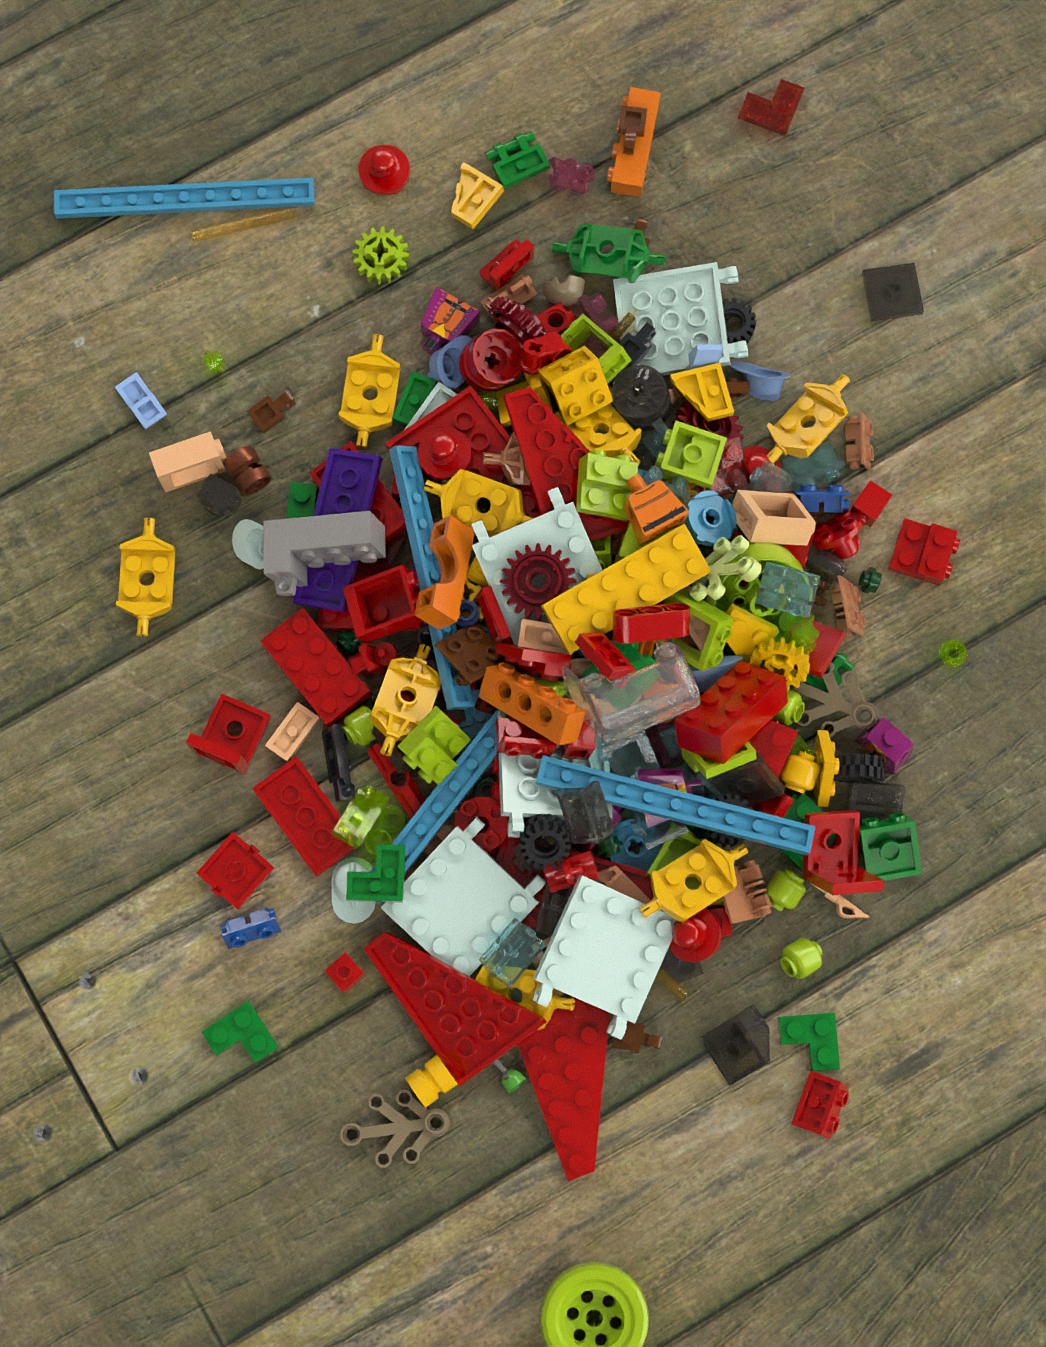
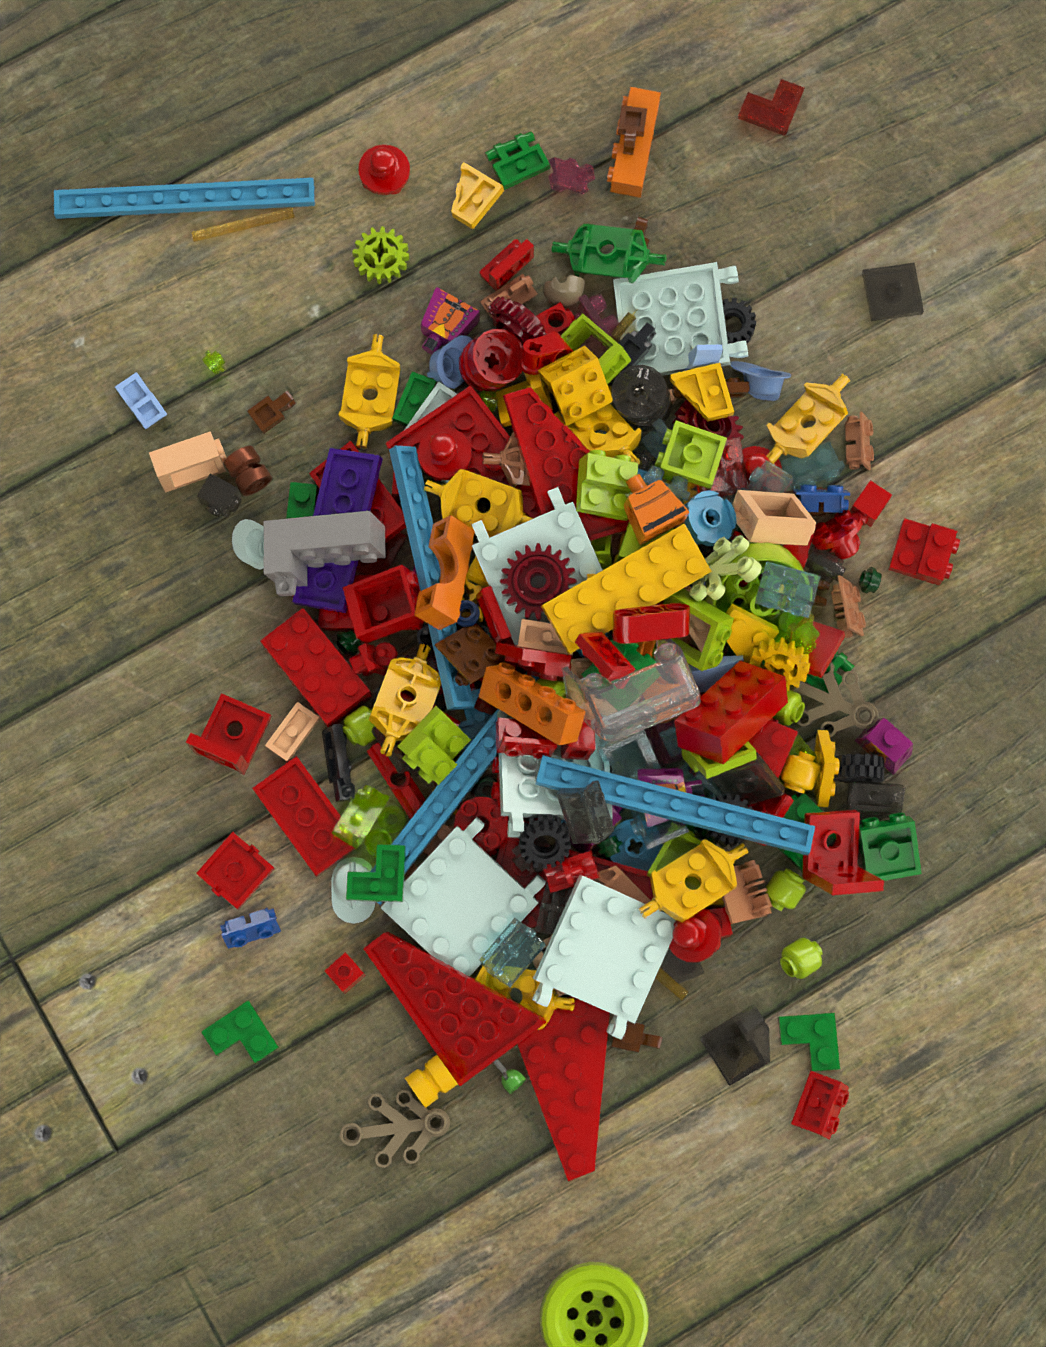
yellow plate [116,518,176,637] -> none
light nougat hand [811,883,869,918] -> none
clear neon green plate [940,639,967,667] -> none

